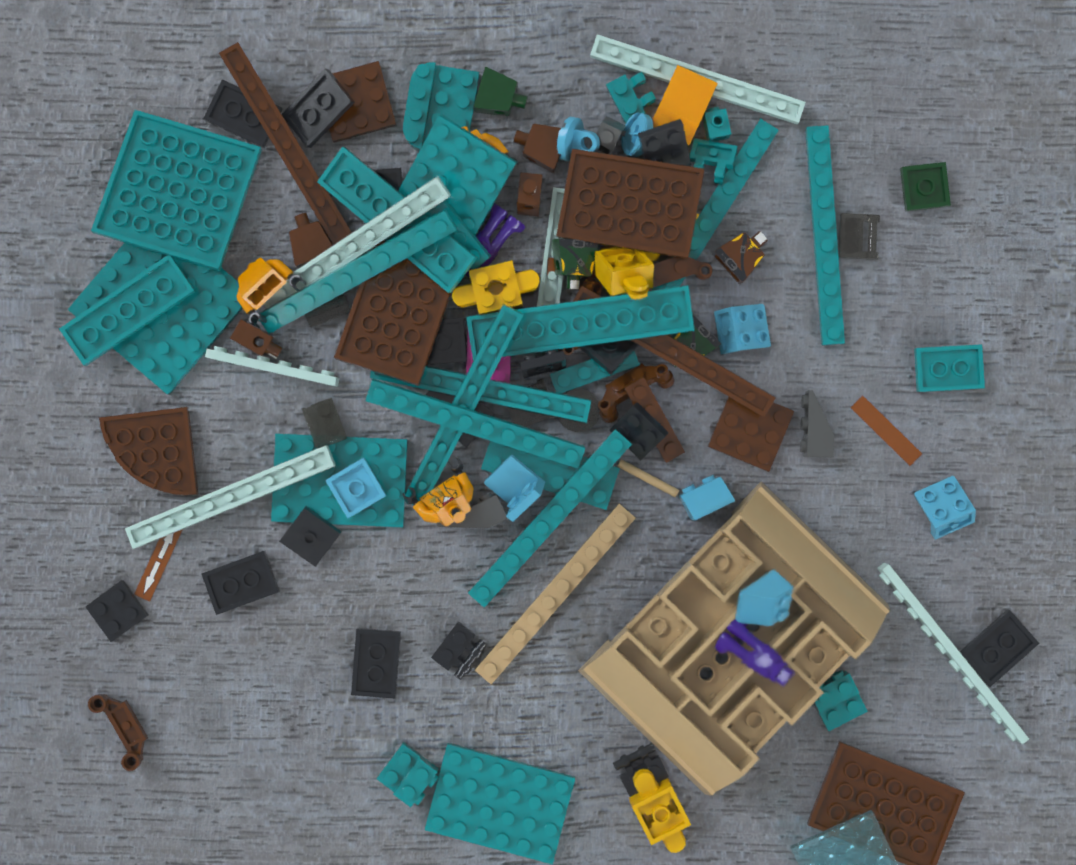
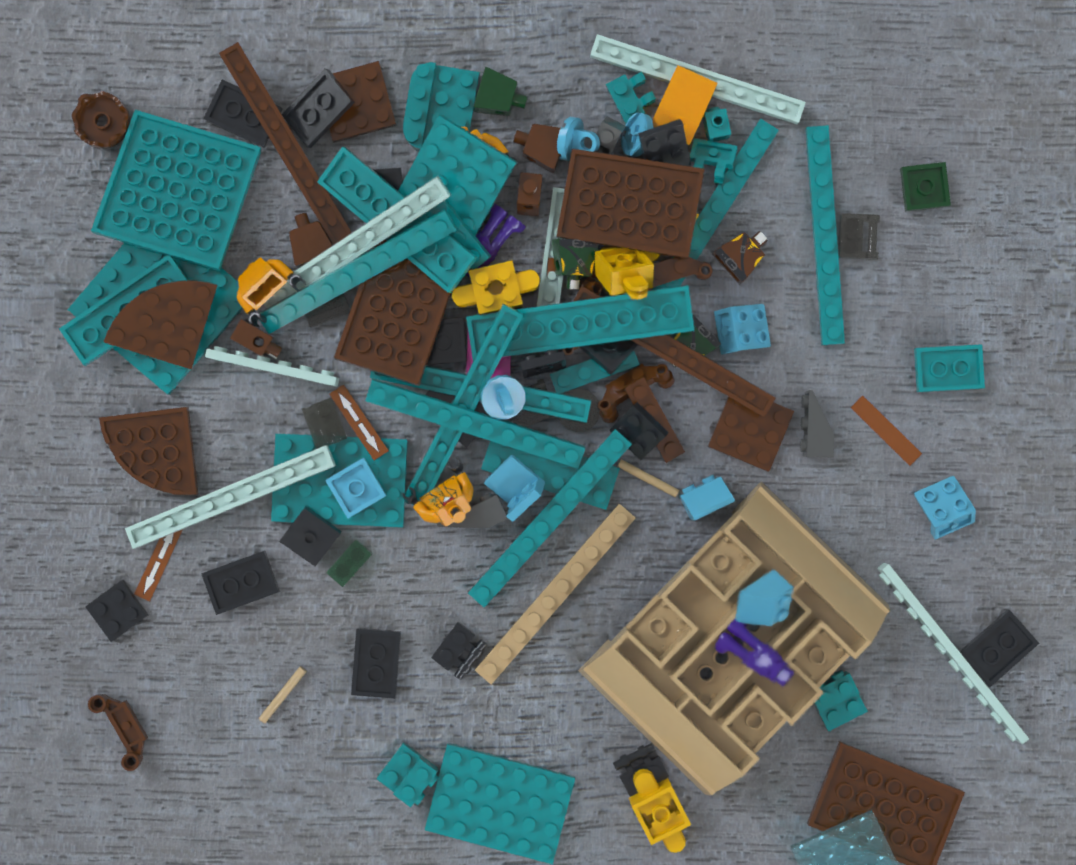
none -> reddish brown plate [72,91,130,149]
none -> reddish brown plate [104,280,218,369]
none -> tan bar [259,666,307,723]
none -> clear green plate [326,539,373,587]
none -> dark orange sticker [329,384,389,460]
none -> medium azure tile [481,375,525,420]

